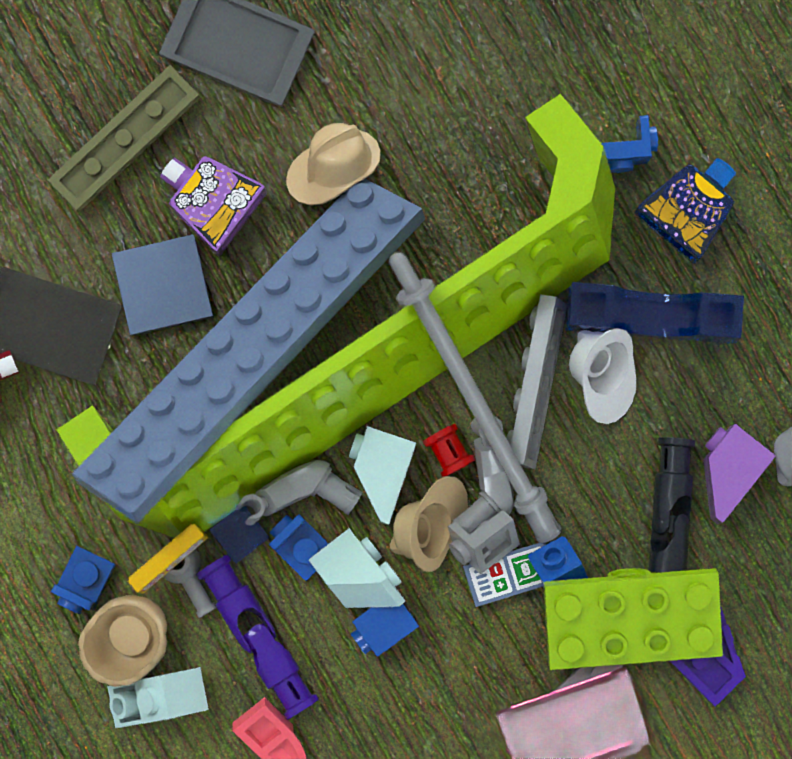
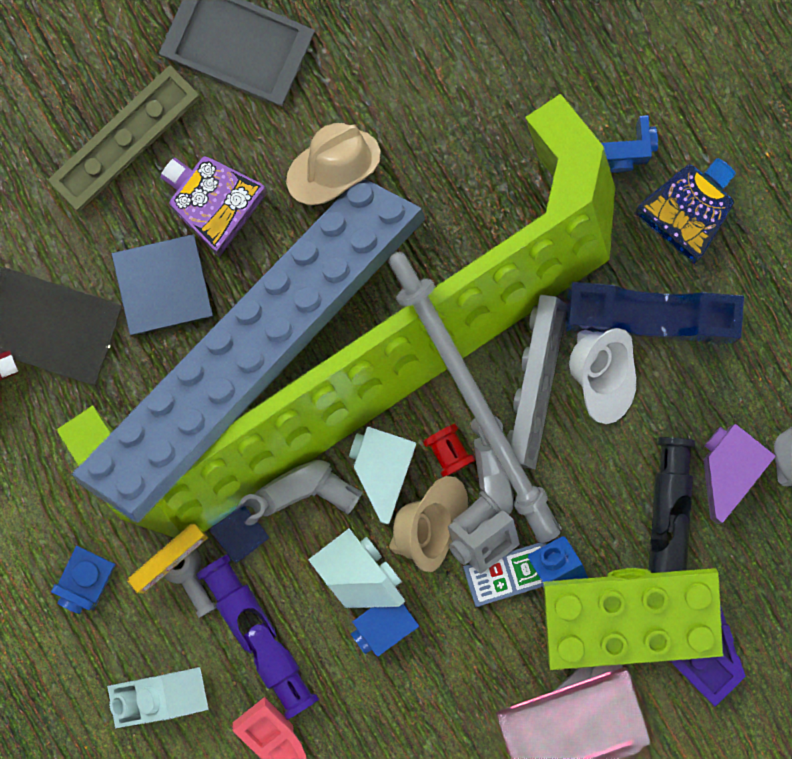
tan piece [78,595,167,687] -> none
blue bracket [269,514,329,581] -> none

